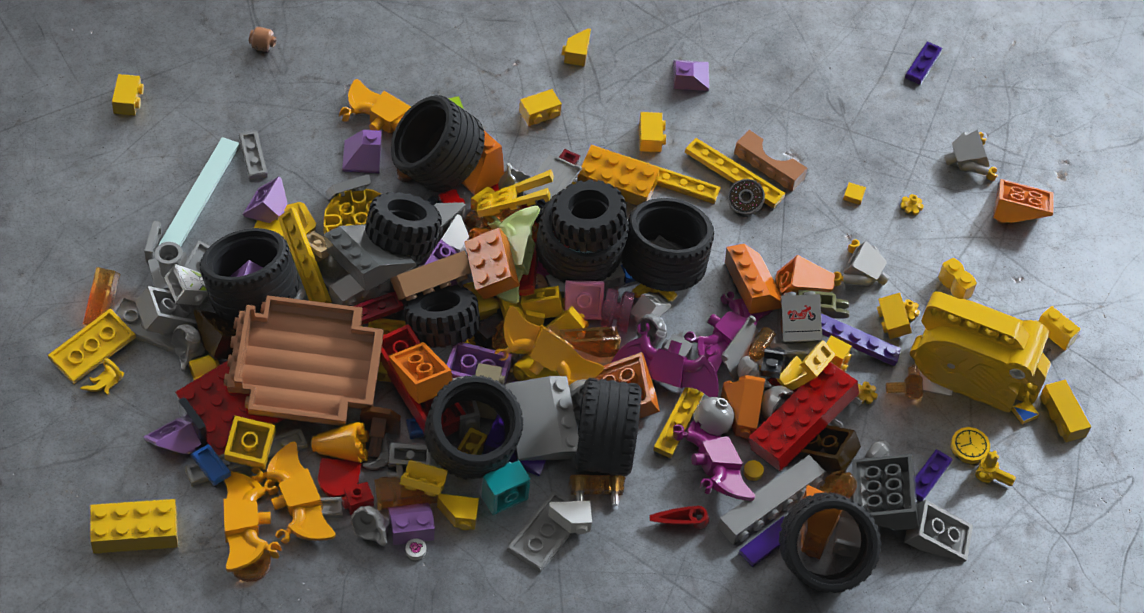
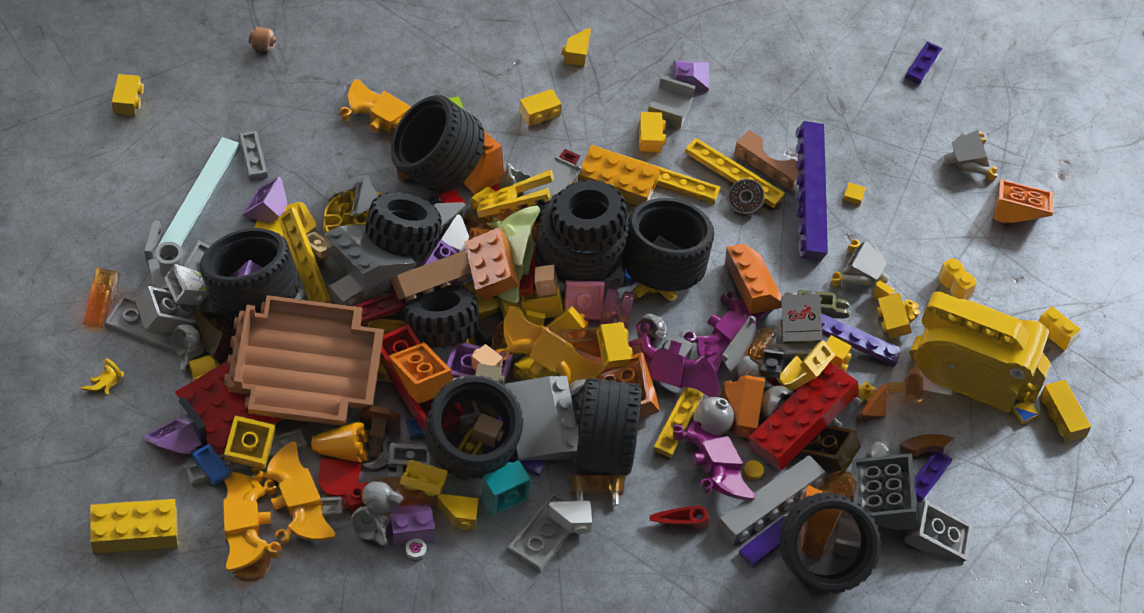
yellow plate [48,308,136,385] -> none
medium lavender slope [342,130,381,173] -> none
white slope [630,294,671,322] -> none
slope [775,255,835,295] -> none
yellow plant [900,194,924,215] -> none
yellow tile [950,427,990,464] -> none
yellow axle [975,450,1016,486] -> none
none -> light grey slope [351,177,378,217]
none -> light grey hair [362,482,403,514]
none -> light nougat brick [471,344,503,370]
none -> light nougat brick [472,413,505,448]
none -> light nougat brick [535,265,558,297]
none -> yellow brick [596,322,633,368]
none -> light grey panel [648,76,695,128]
none -> dark purple brick [795,121,828,261]
none -> orange slope [856,384,887,419]
none -> yellow tile [872,280,895,299]
none -> reddish brown tile [899,434,955,456]

